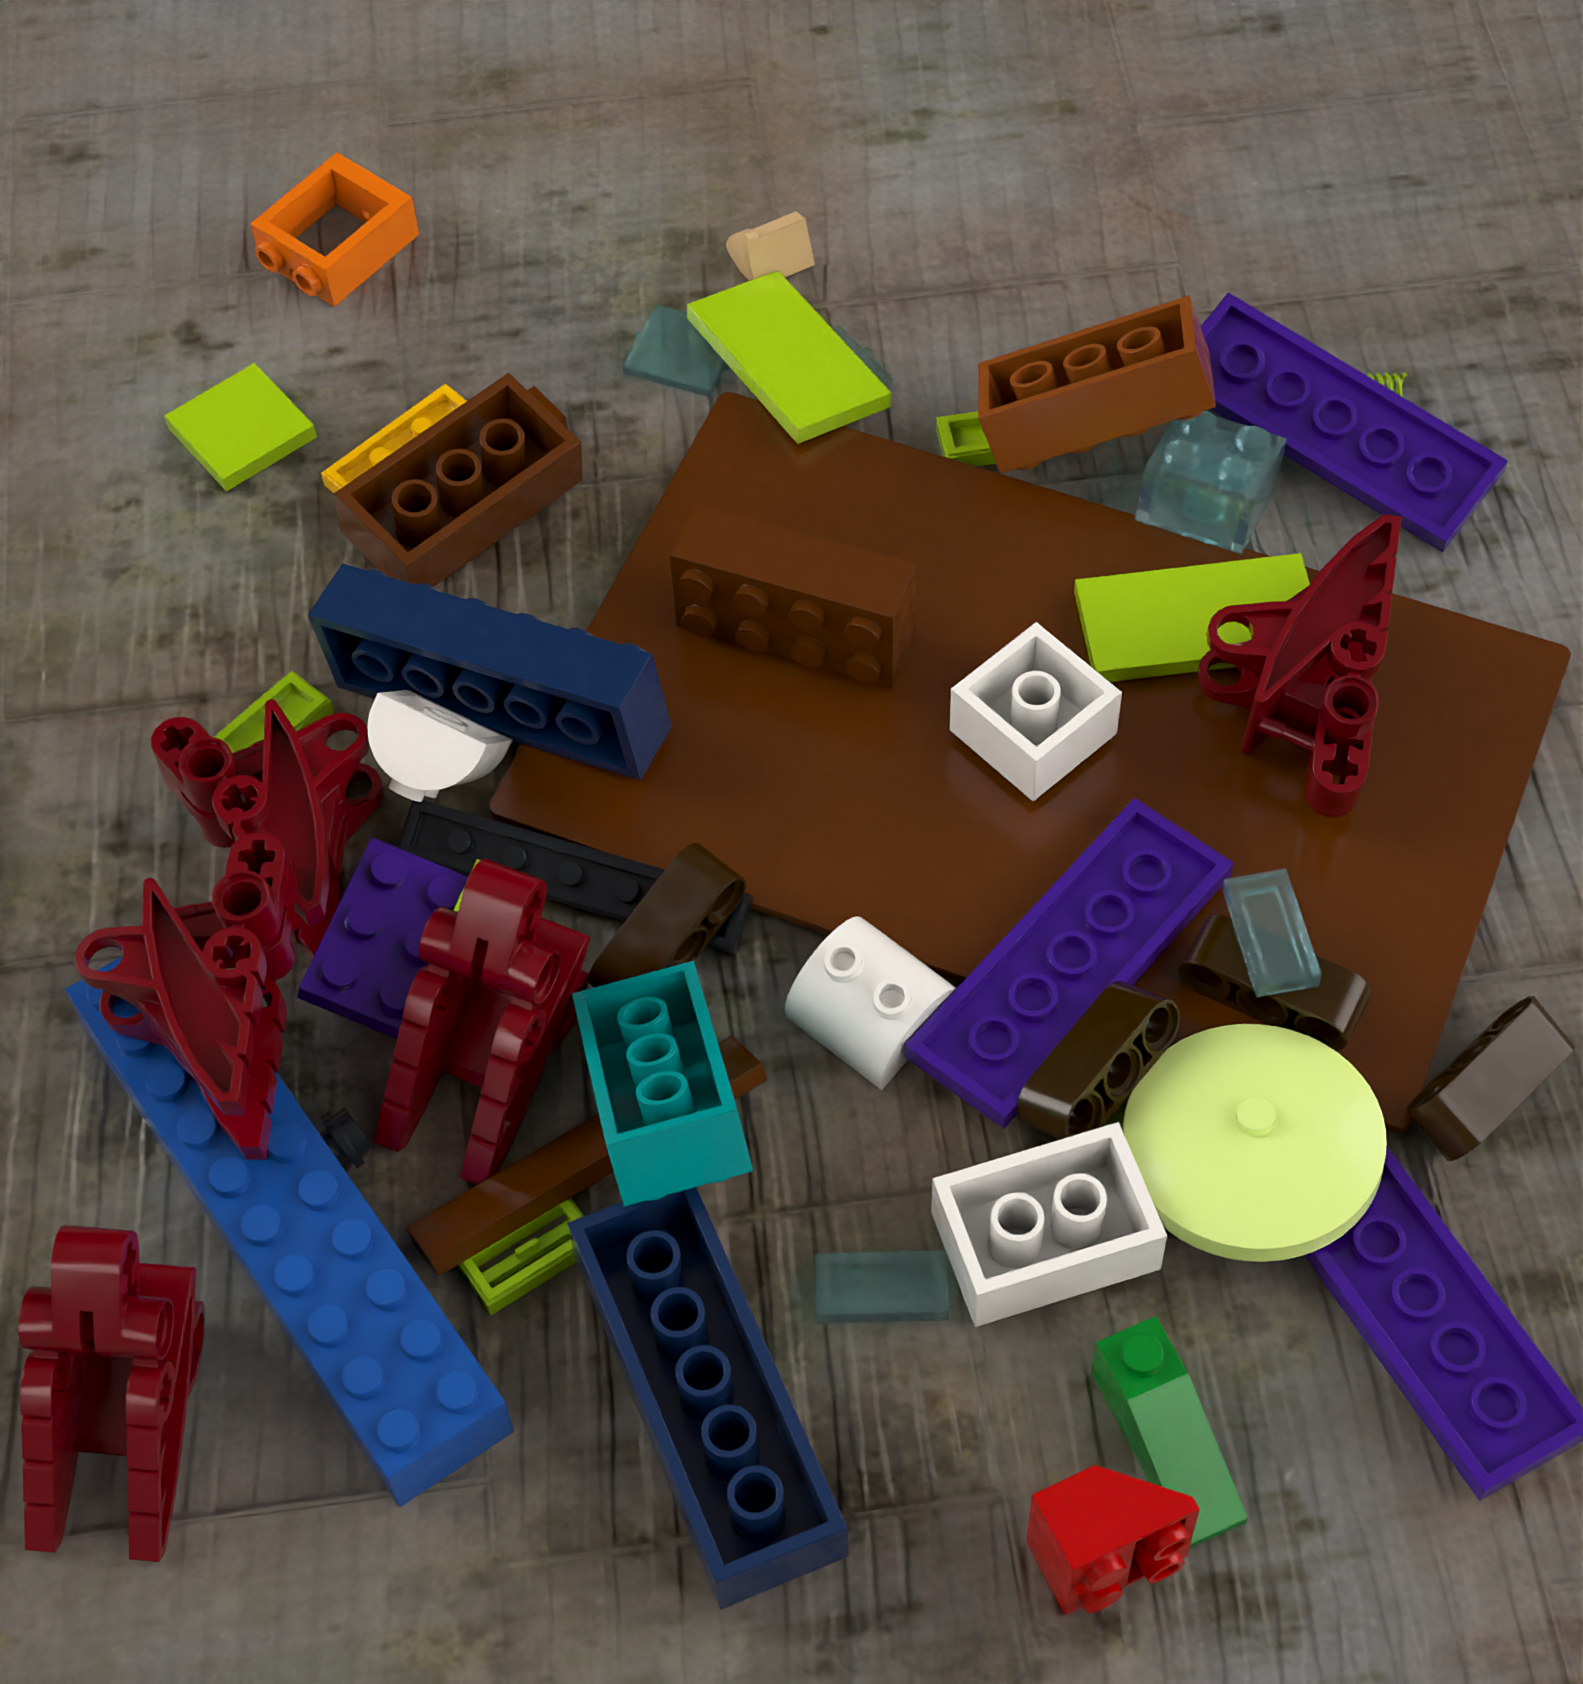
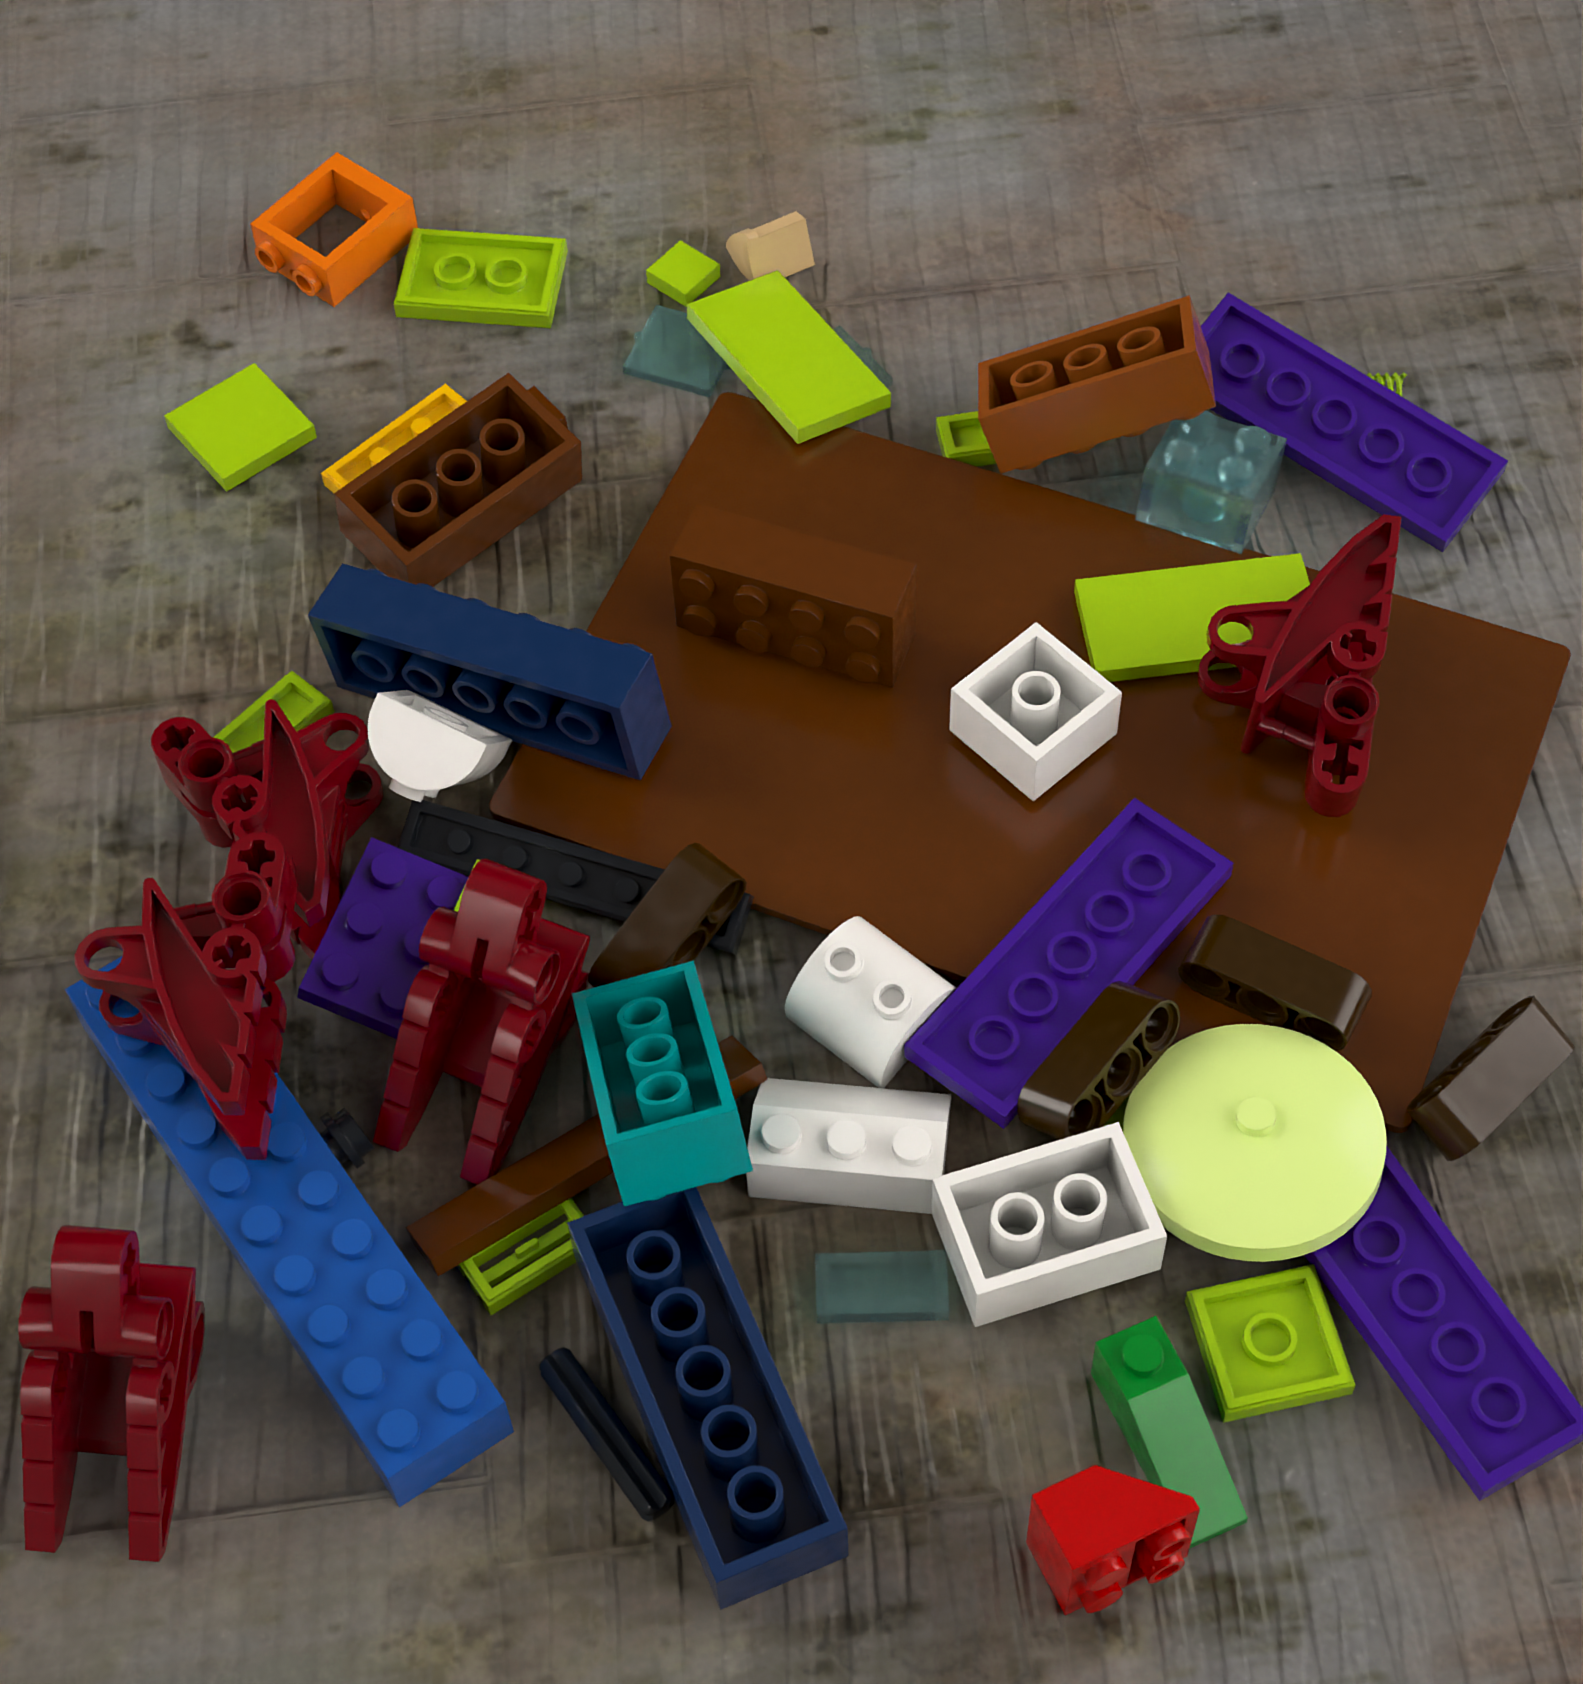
clear light blue tile [1223,868,1321,997] -> none
none -> lime tile [393,228,568,328]
none -> black axle [539,1347,674,1522]
none -> lime tile [646,240,721,307]
none -> white slope [746,1078,951,1214]
none -> lime tile [1185,1264,1356,1423]

